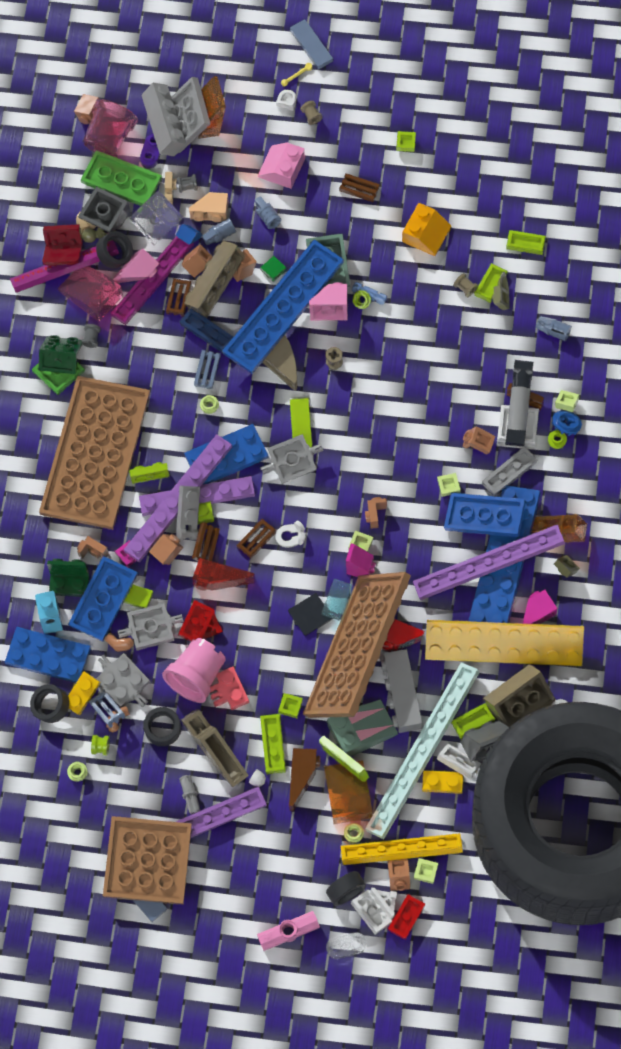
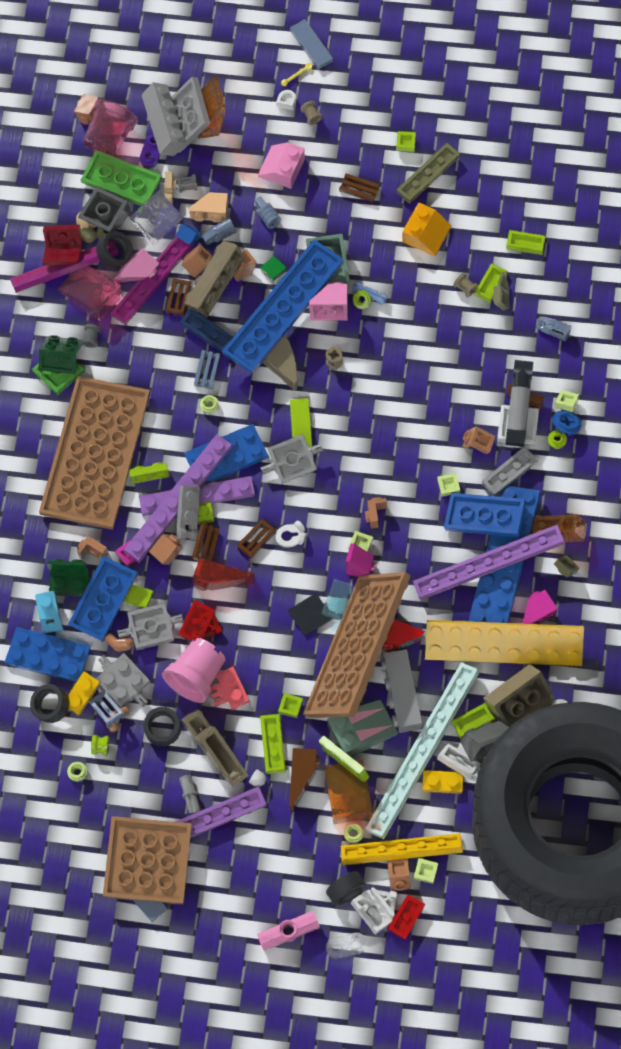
none -> olive plate [396,143,460,204]

